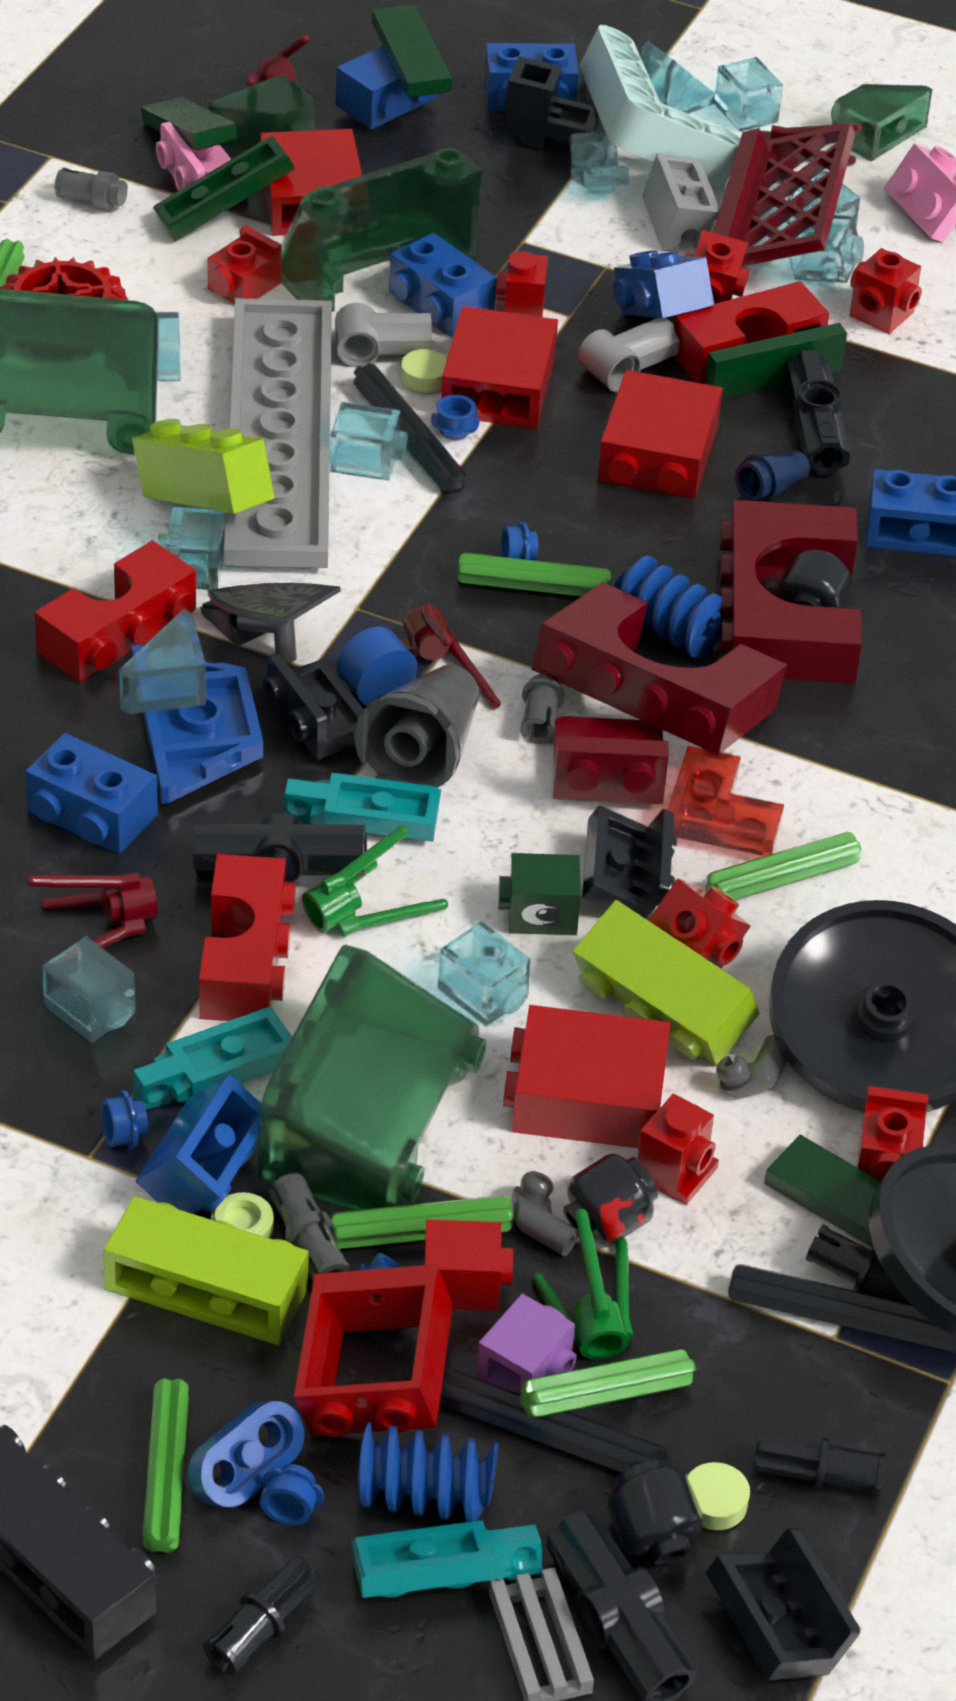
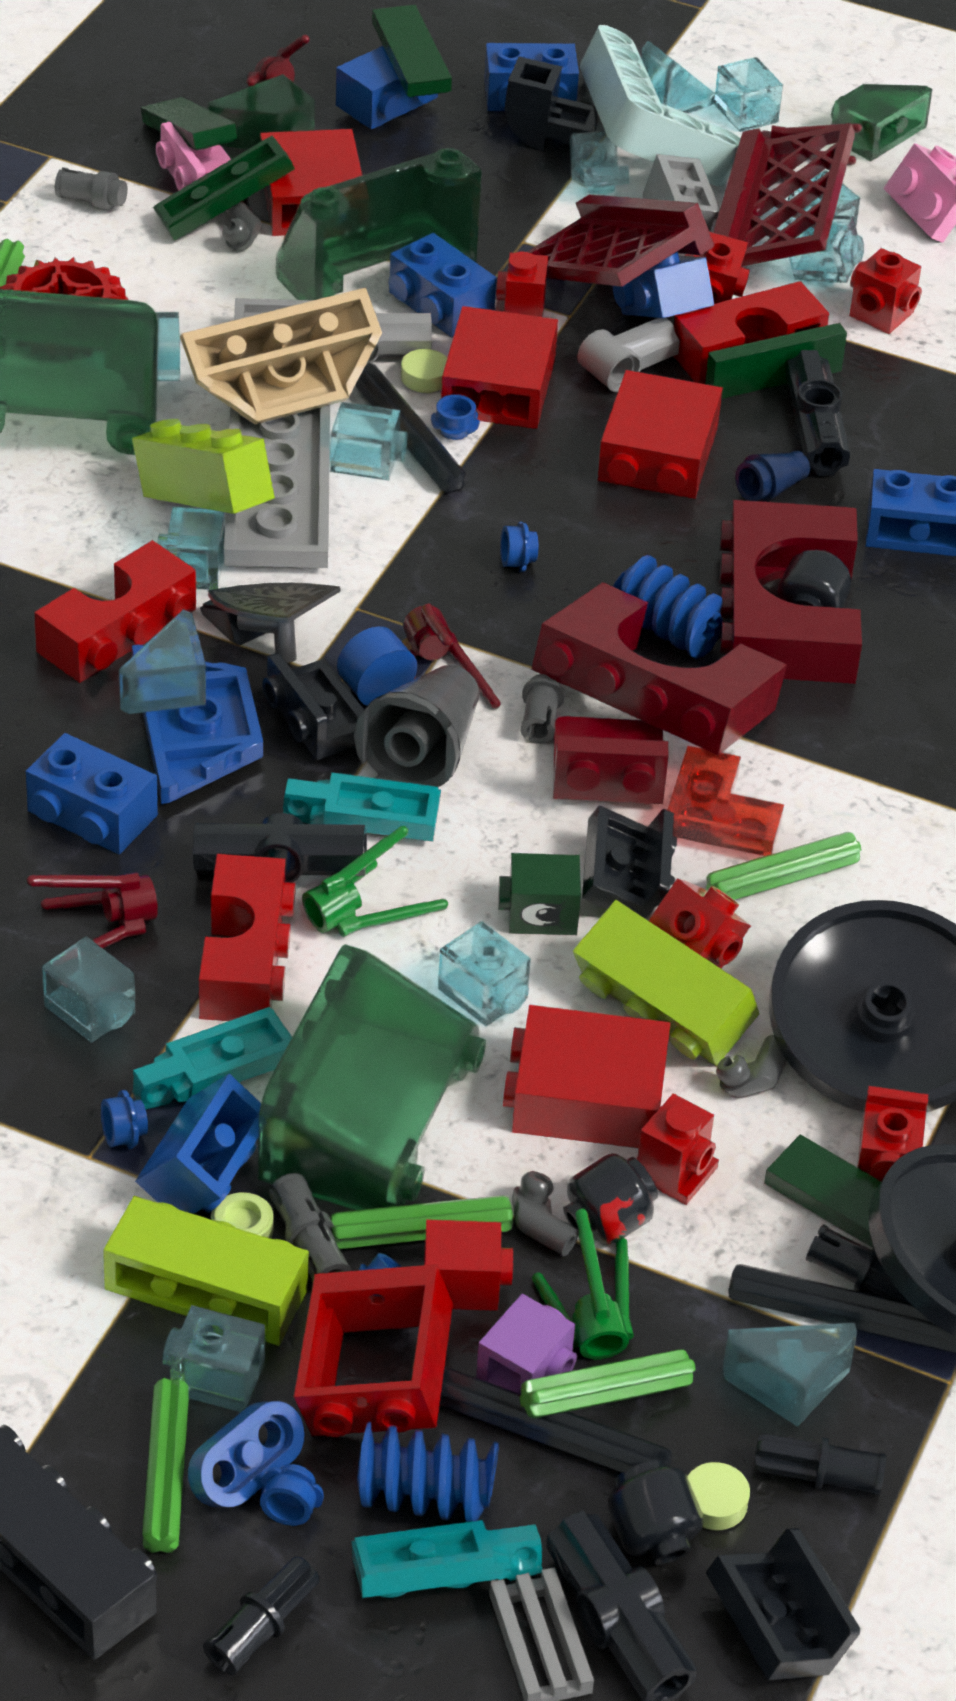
red brick [207,225,282,304] -> none
bright green axle [457,552,611,597] -> none
none -> clear light blue brick [163,1305,265,1412]
none -> tan wedge [180,288,382,424]
none -> dark grey arm [222,201,262,250]
none -> dark red fence [527,194,714,287]
none -> clear light blue slope [723,1323,857,1427]

